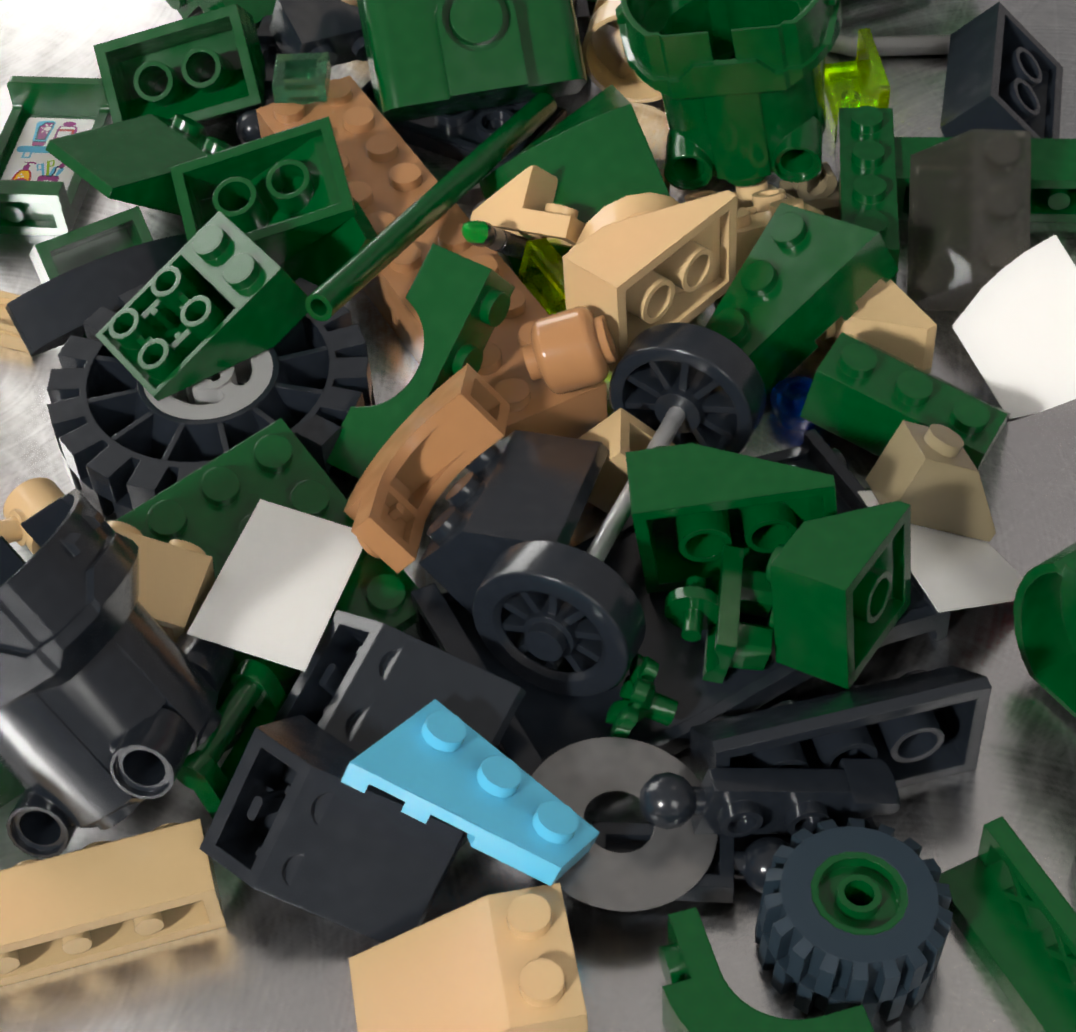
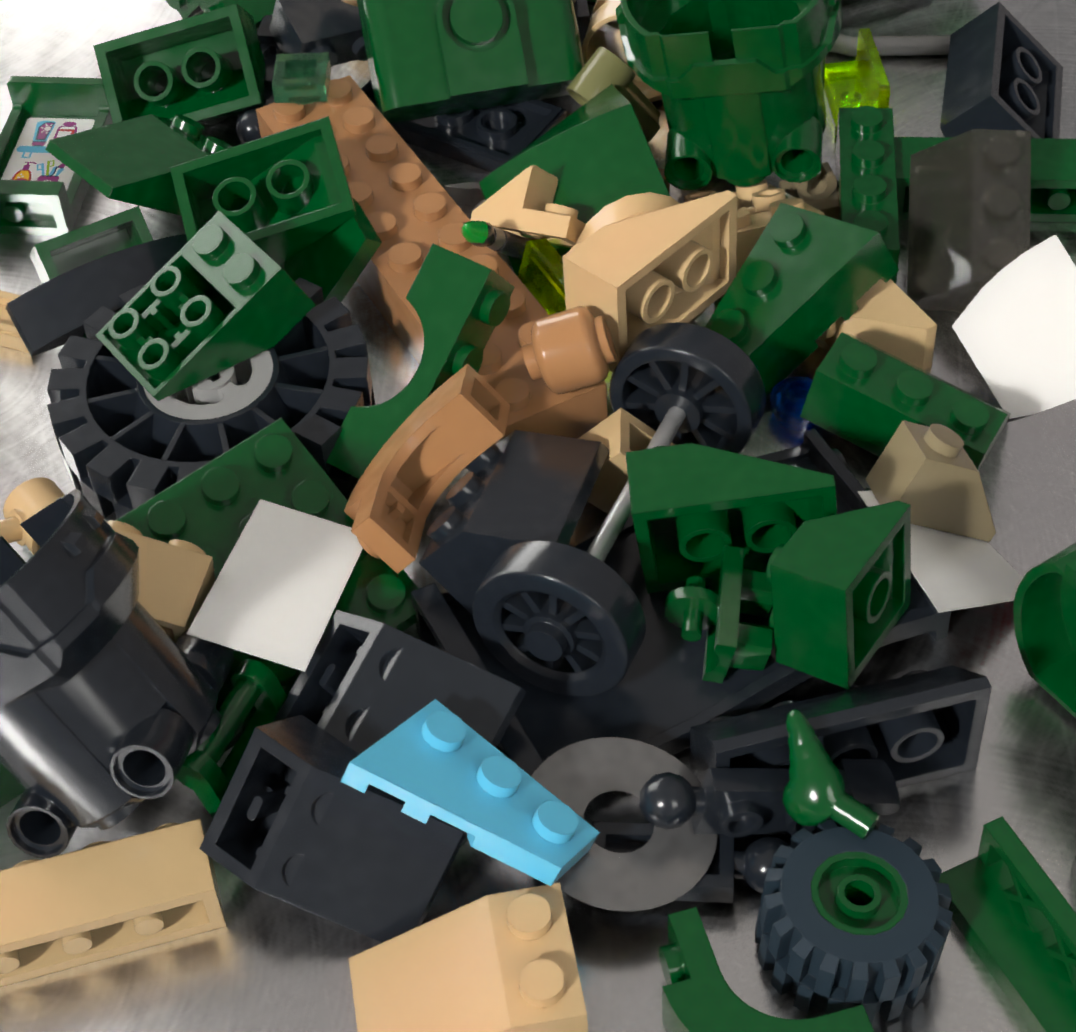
dark green piece [305,93,557,321] -> none
dark green plant [606,653,678,738] -> none
none -> olive piece [566,46,661,142]
none -> dark green animal [782,709,880,840]

